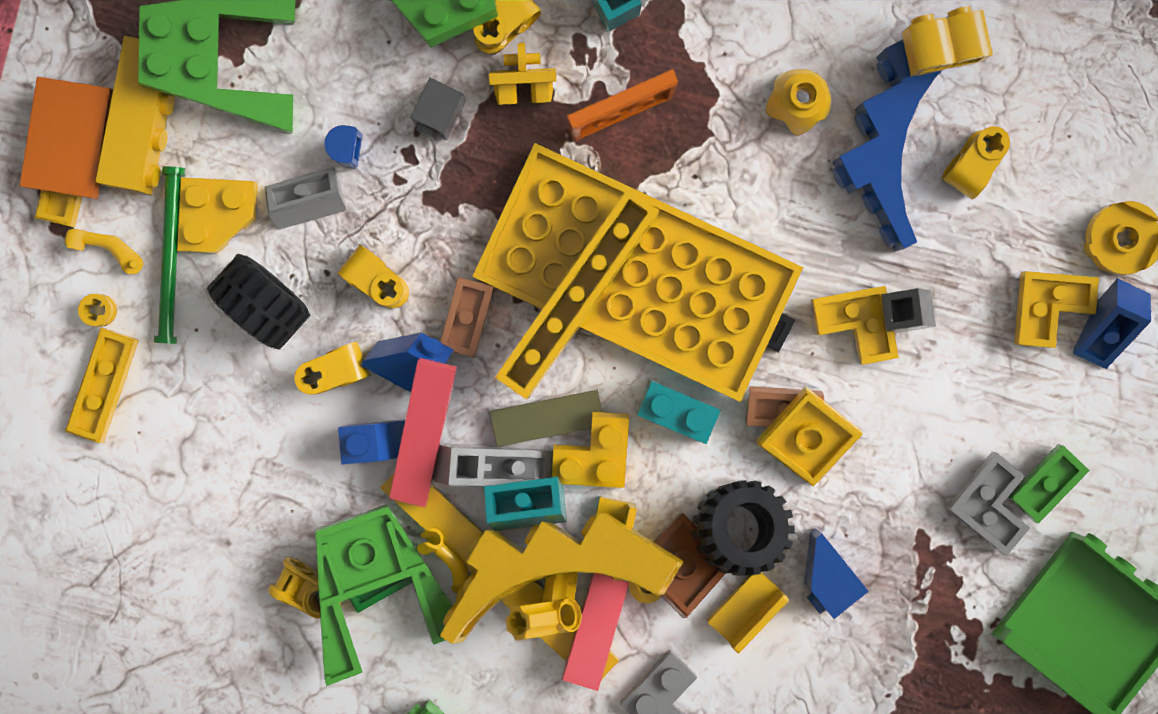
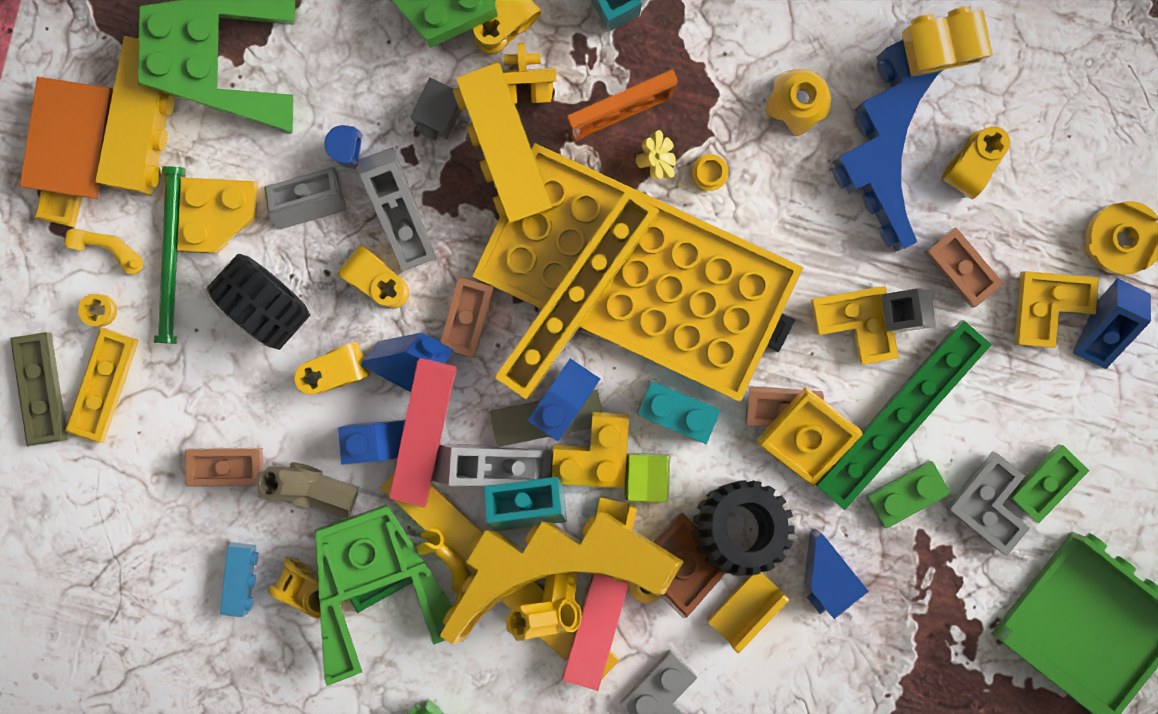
none -> olive tile [10,332,68,446]
none -> nougat plate [185,448,263,486]
none -> dark azure piece [220,543,259,617]
none -> dark tan piece [254,462,359,518]
none -> light grey slope [359,147,436,271]
none -> yellow brick [453,62,552,223]
none -> blue slope [527,358,600,442]
none -> lime piece [624,453,670,502]
none -> light yellow plant [636,130,676,179]
none -> yellow plate [692,154,729,191]
none -> green plate [816,320,992,510]
none -> bright green plate [866,460,951,529]
none -> nougat plate [924,227,1004,308]

